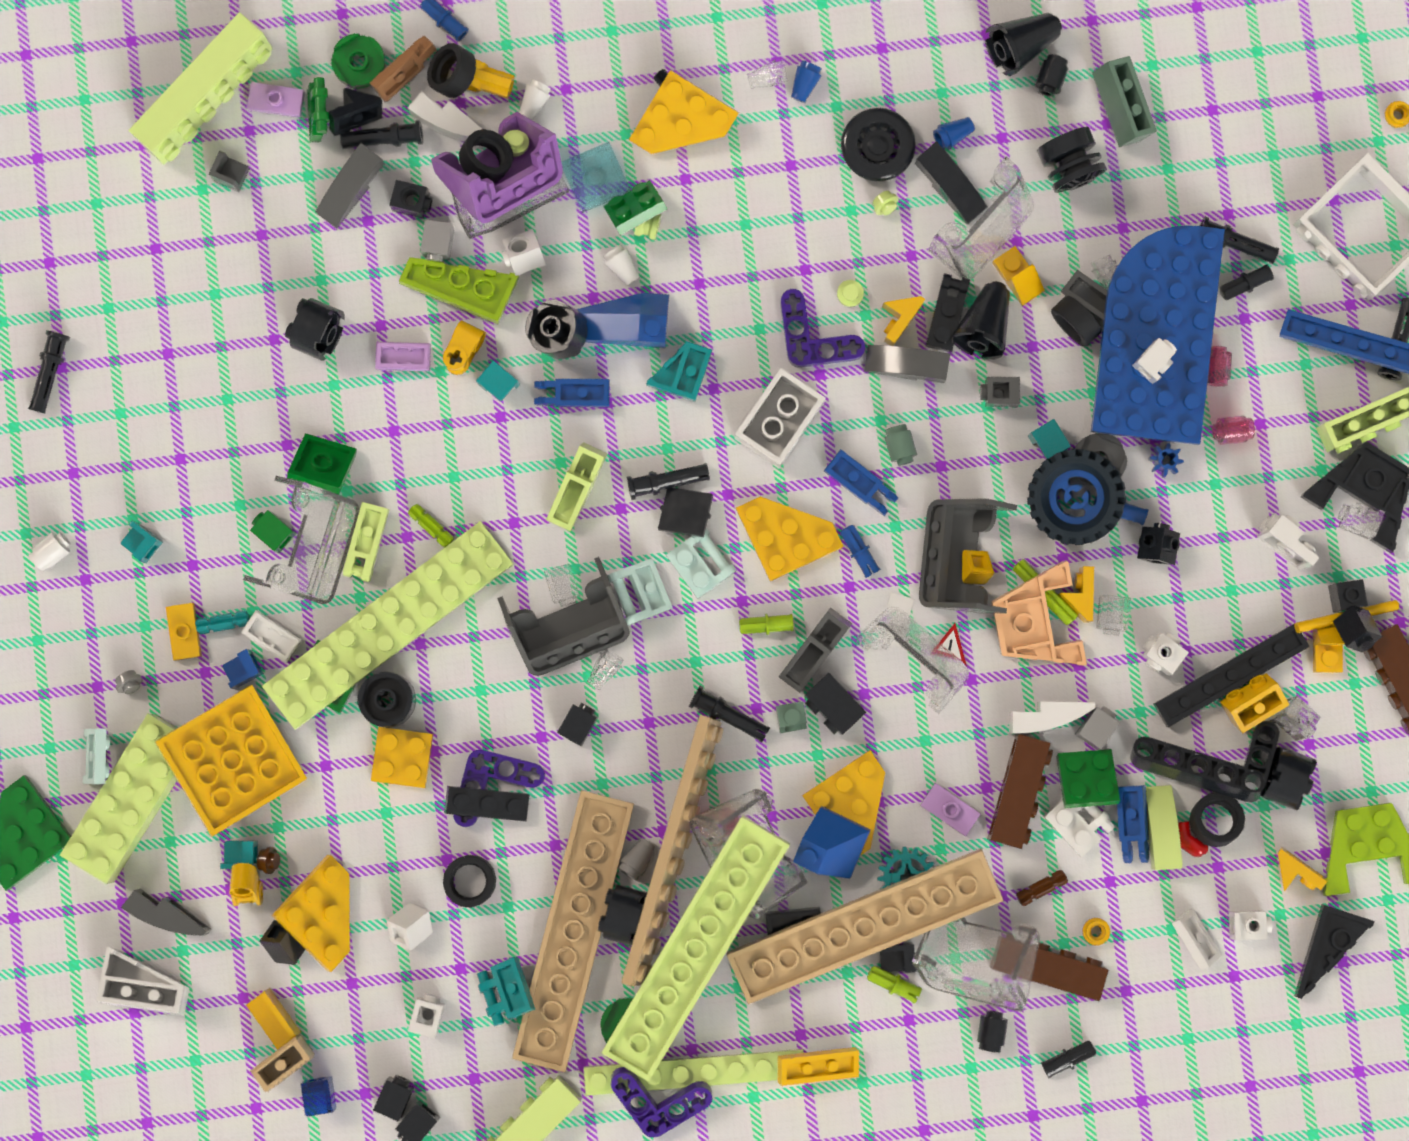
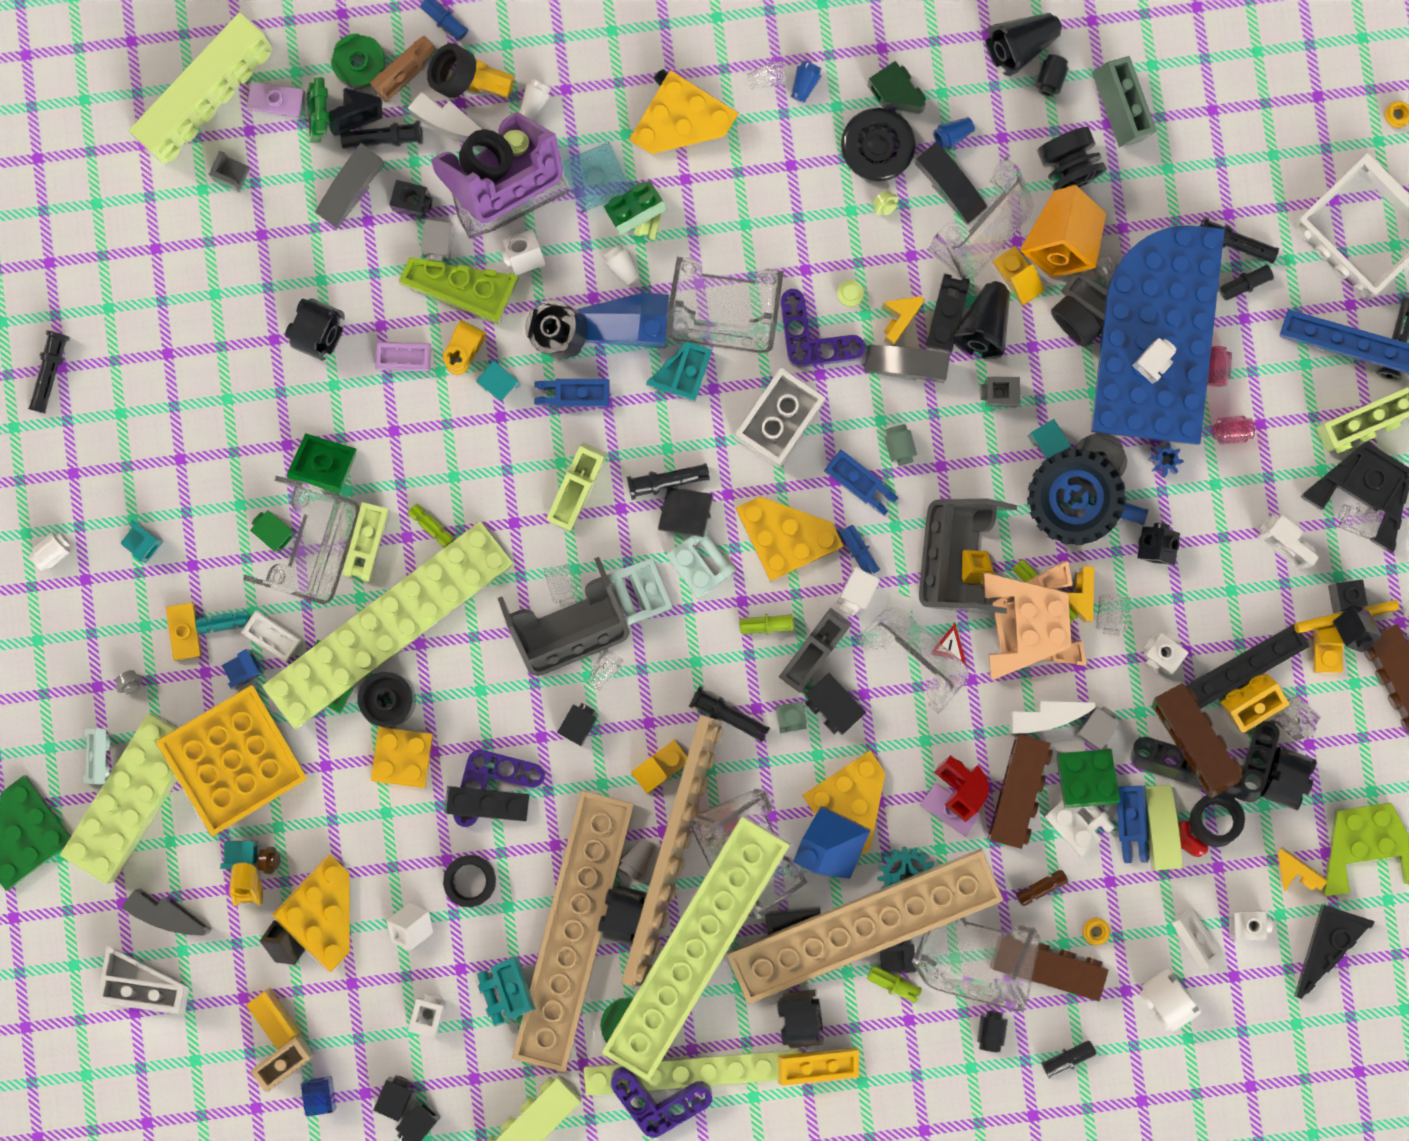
none -> yellow slope [631,740,687,794]
none -> clear windscreen [666,257,784,353]
none -> black brick [777,989,824,1049]
none -> white brick [837,567,881,616]
none -> dark green slope [867,61,926,114]
none -> red brick [934,755,989,822]
none -> light nougat wing [983,572,1072,679]
none -> light orange slope [1021,185,1107,279]
none -> white brick [1140,967,1202,1032]
none -> reddish brown brick [1152,683,1242,799]

